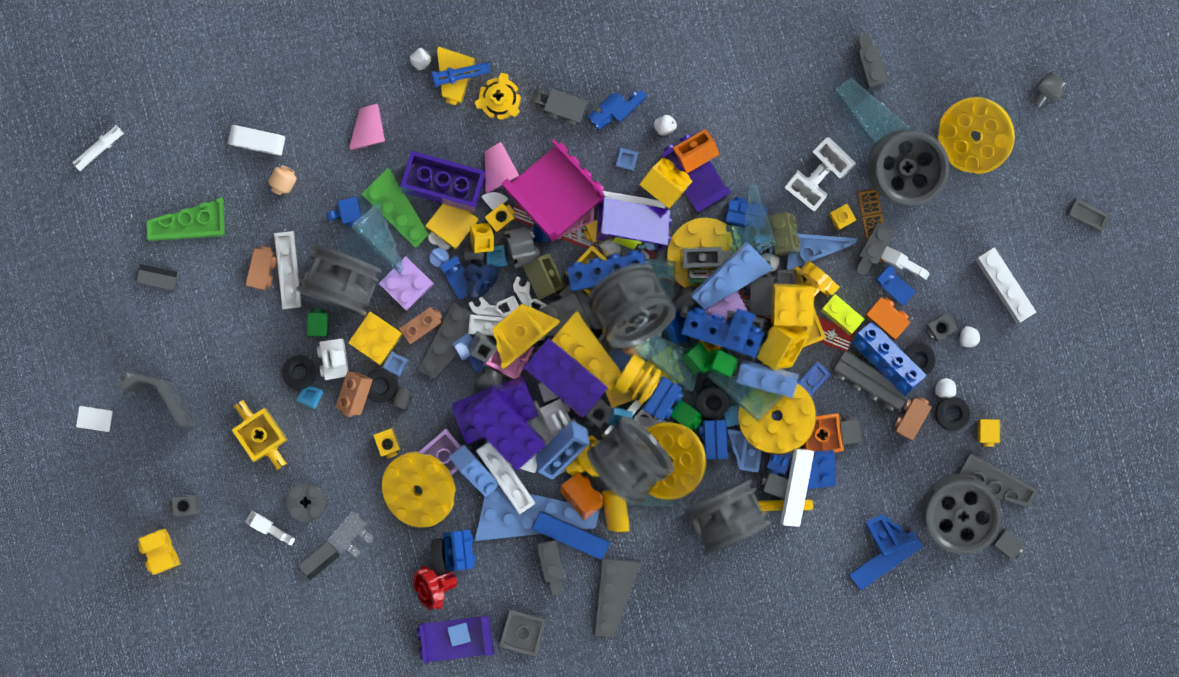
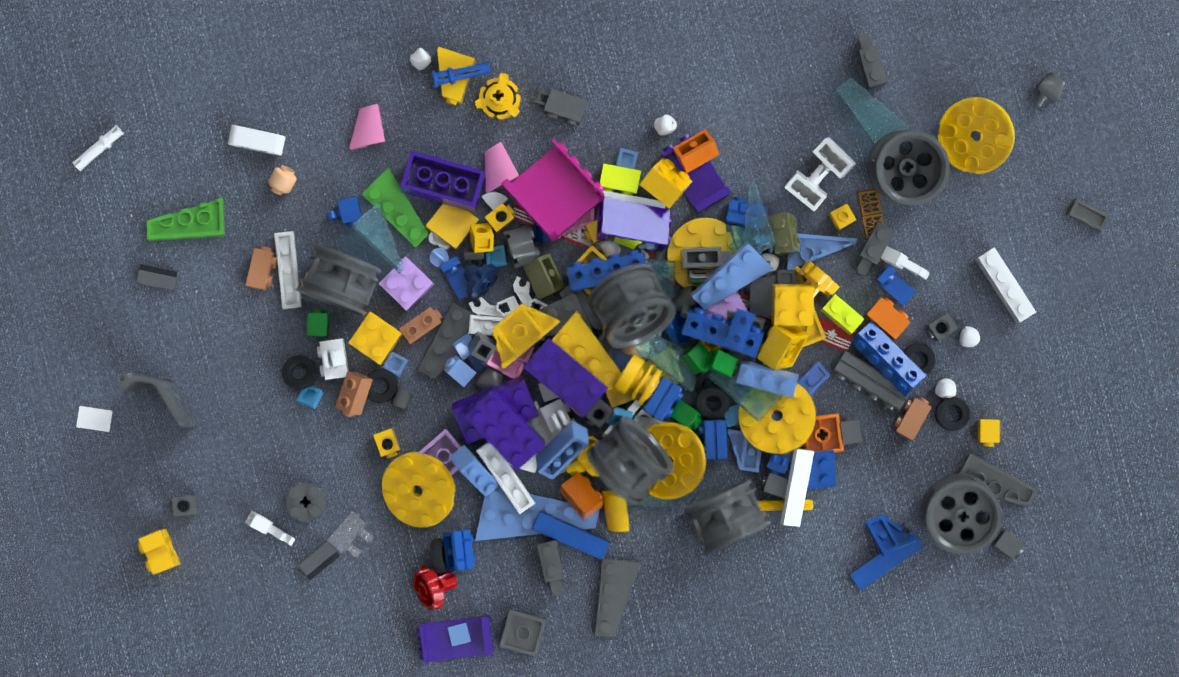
yellow brick [232,400,288,470] -> none
blue plate [587,90,647,130] -> none
none -> light blue brick [443,355,476,387]
none -> neon yellow brick [600,164,641,196]

